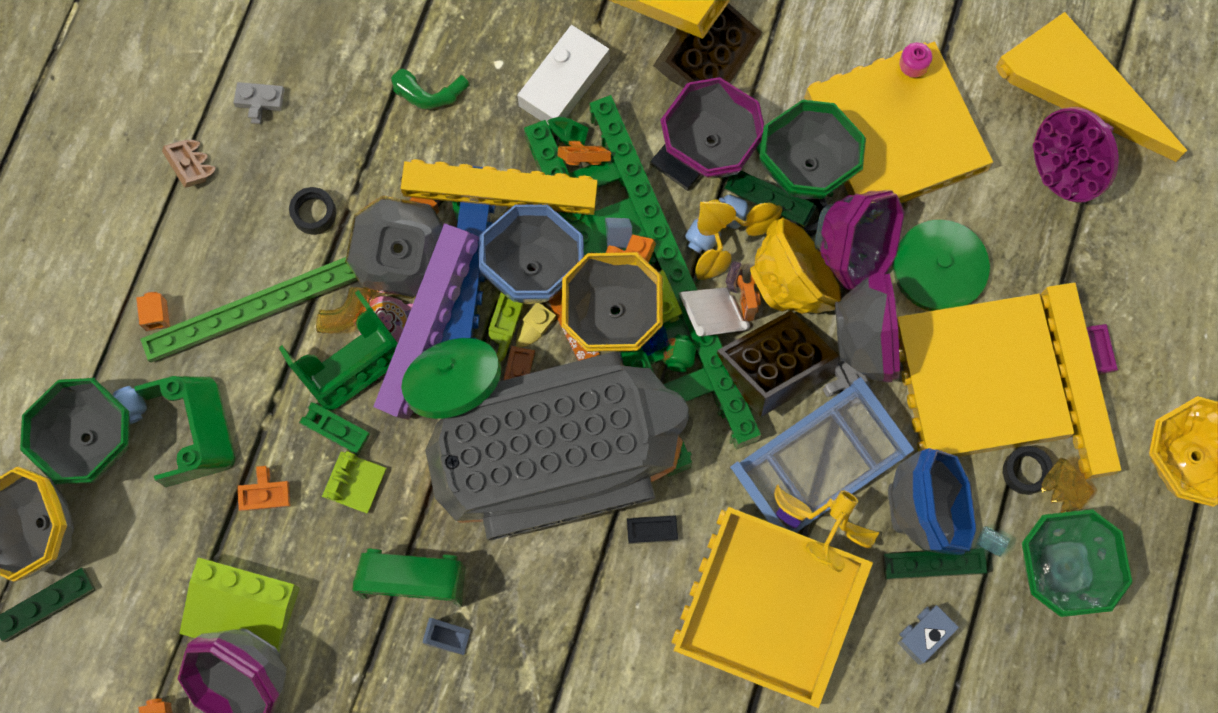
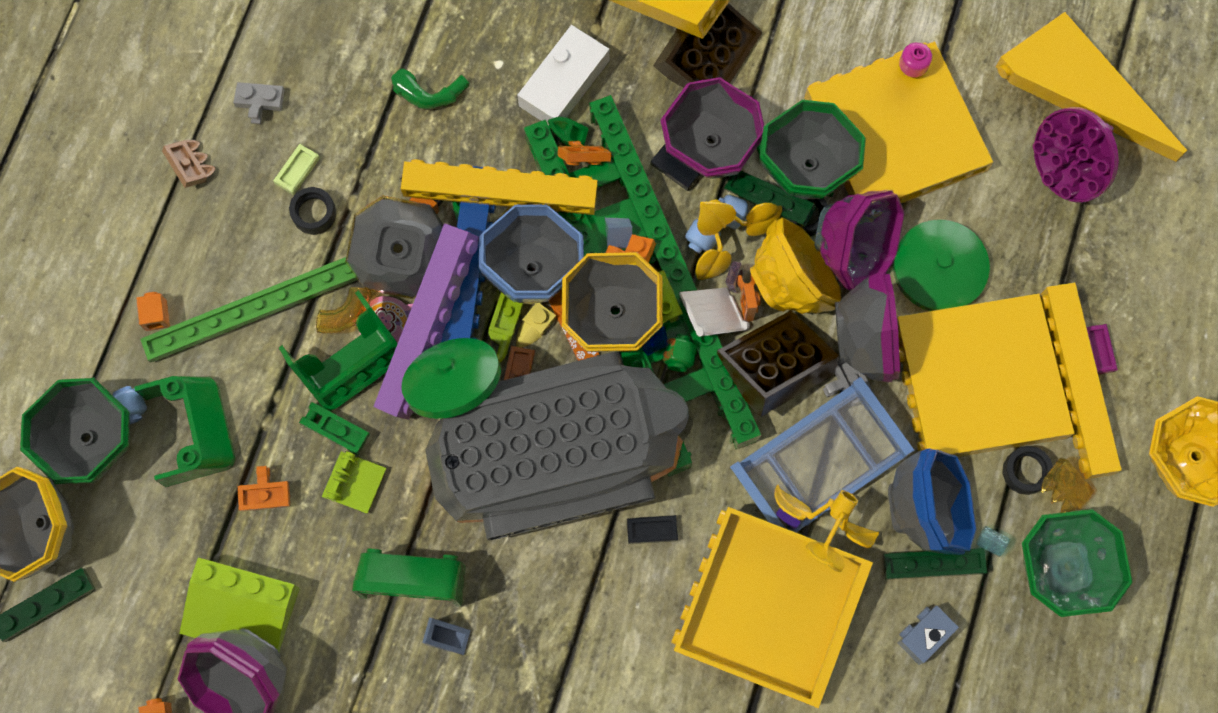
none -> yellowish green tile [273,144,320,195]

